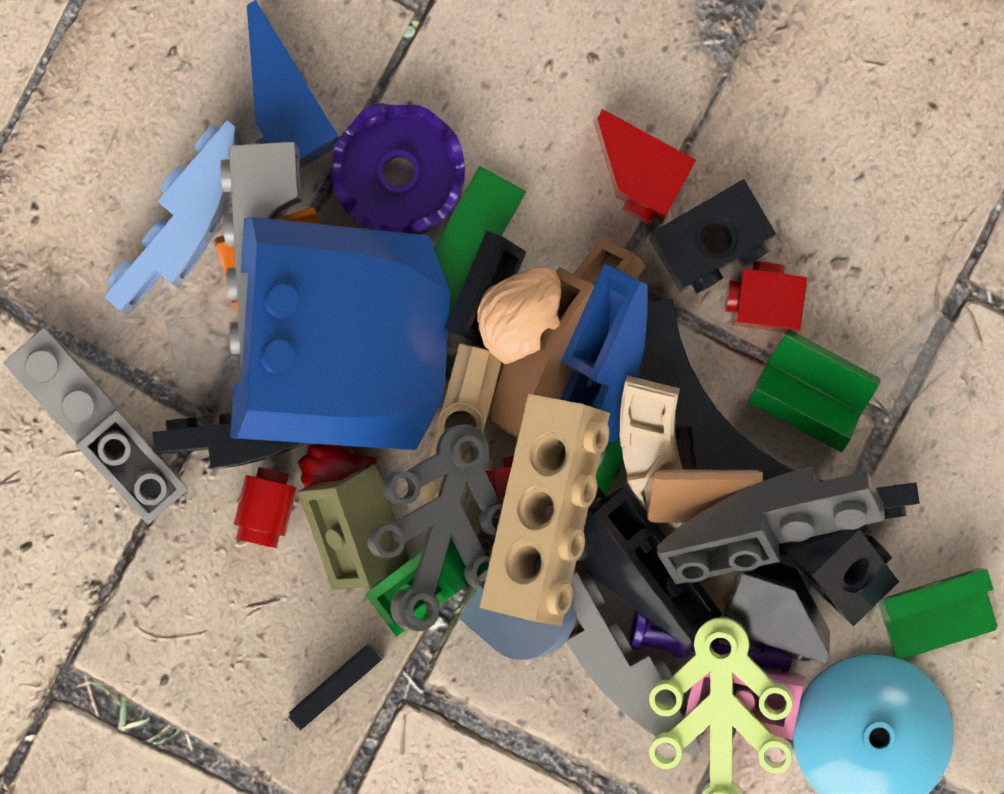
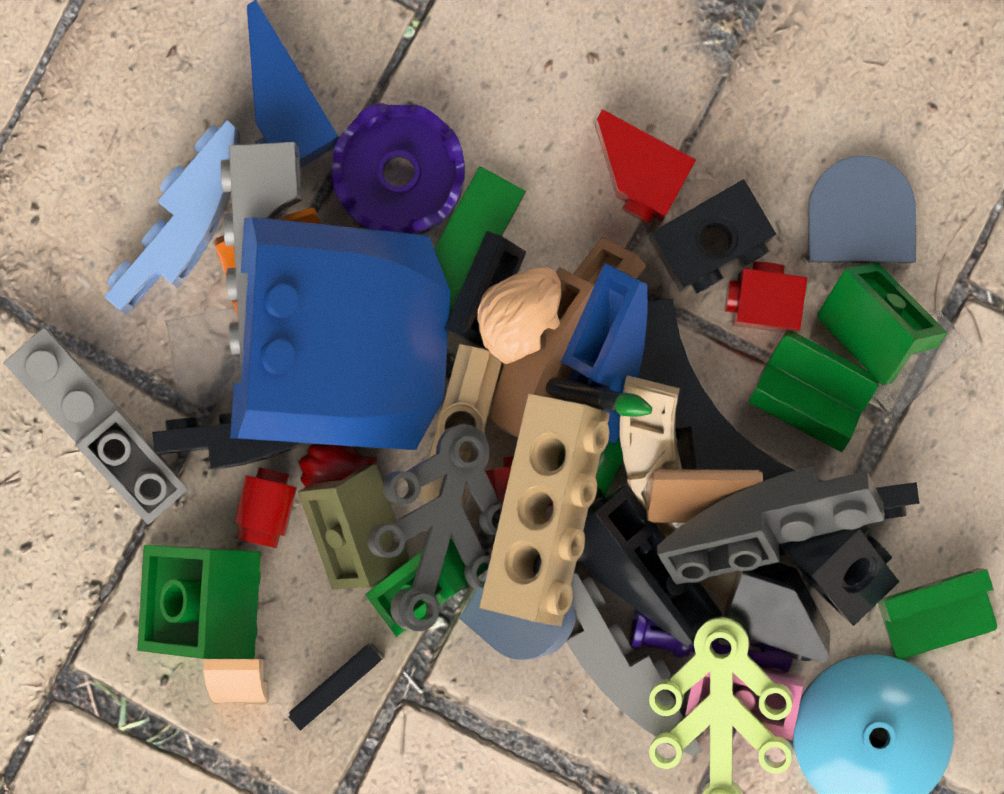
none -> green slope [137,545,261,659]
none -> light nougat slope [204,659,268,703]
none -> black piece [546,377,653,418]
none -> sand blue tile [808,156,916,263]
none -> green panel [817,262,948,385]

